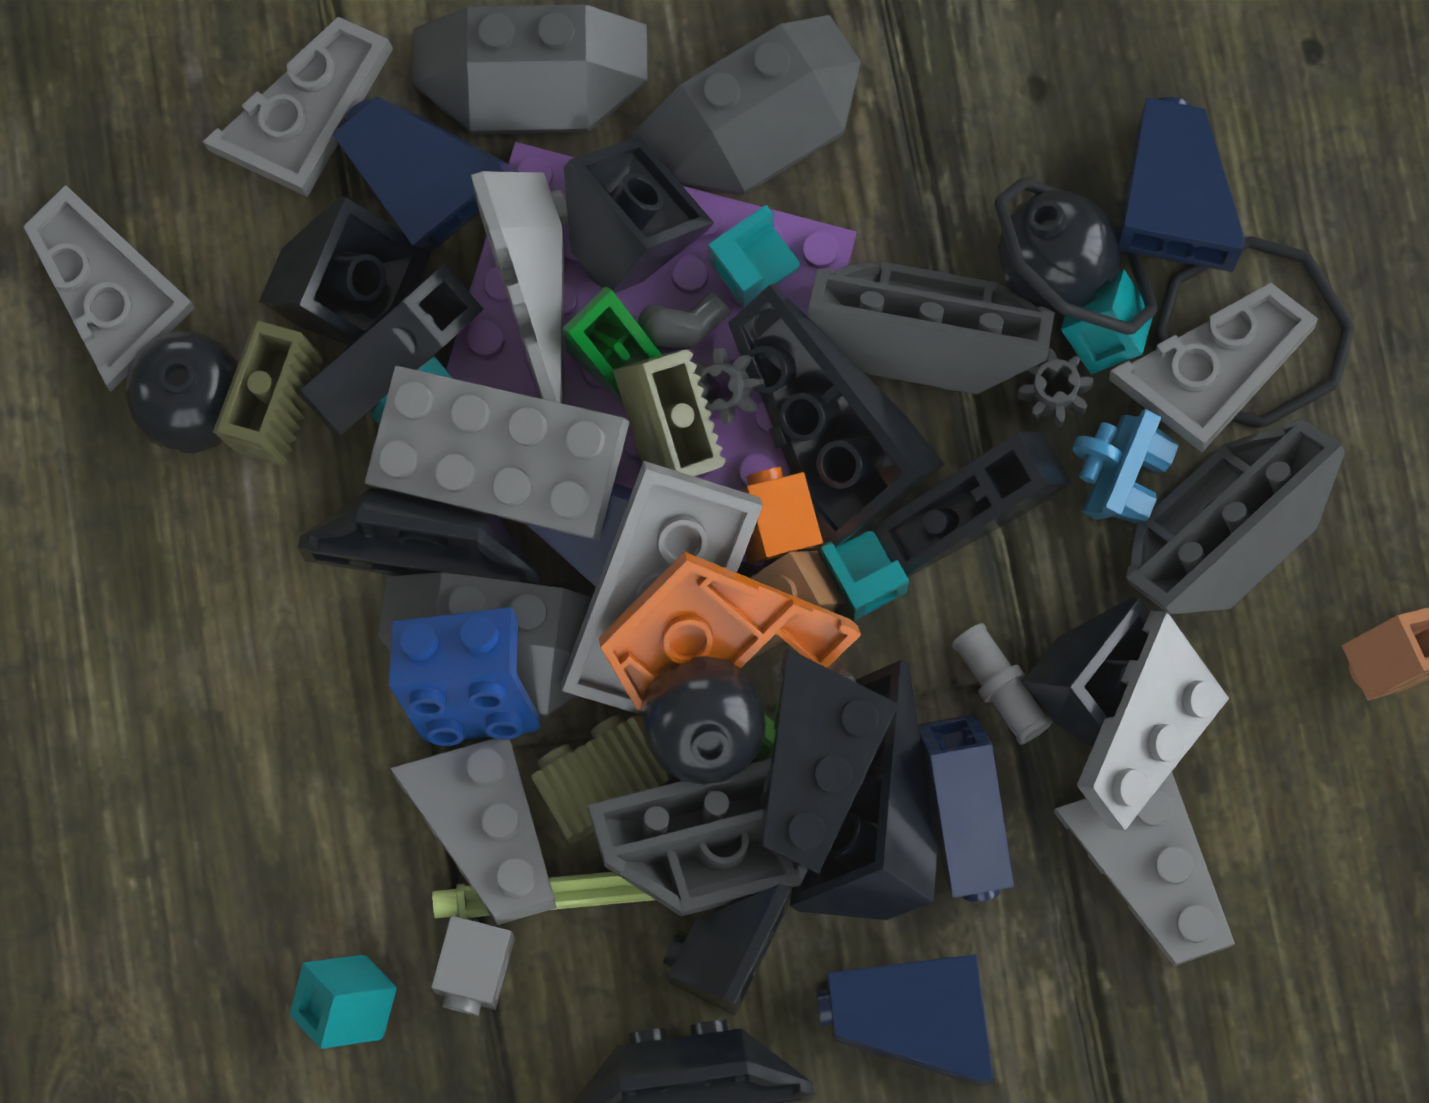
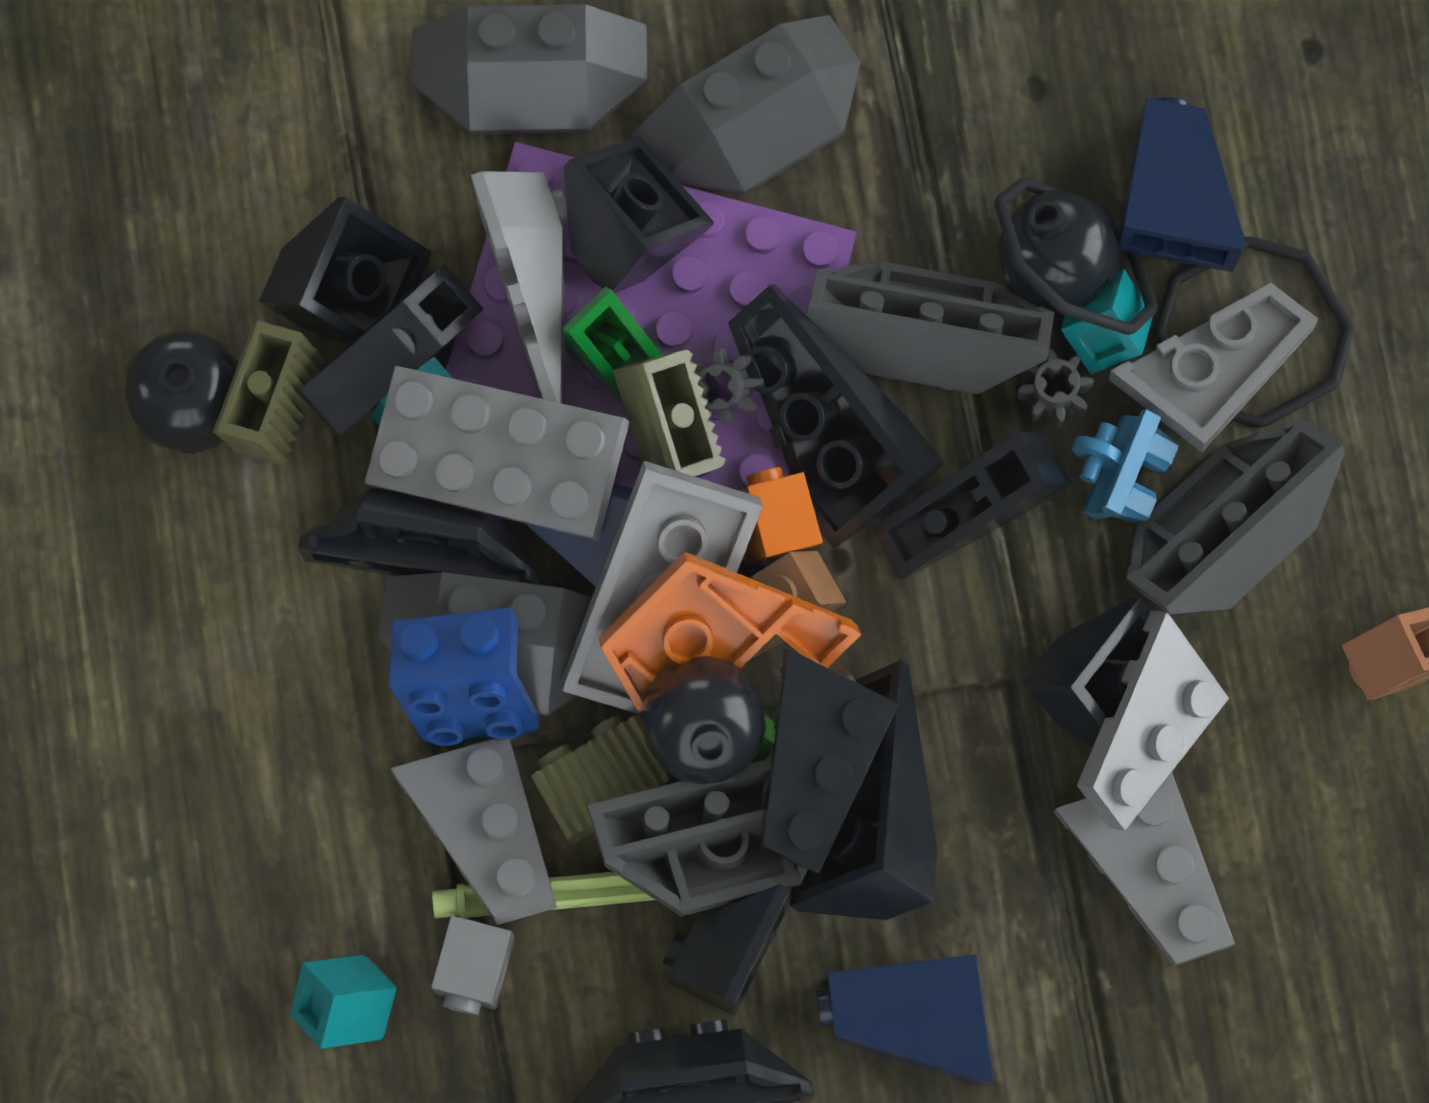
light grey wing [23,185,195,392] -> none
light grey wing [203,17,393,197] -> none
dark blue slope [332,97,519,251] -> none
dark grey arm [638,292,731,349] -> none
teal panel [708,205,800,308] -> none
teal panel [820,531,909,621] -> none
dark blue slope [918,714,1014,901] -> none
light grey pin [951,623,1052,745] -> none

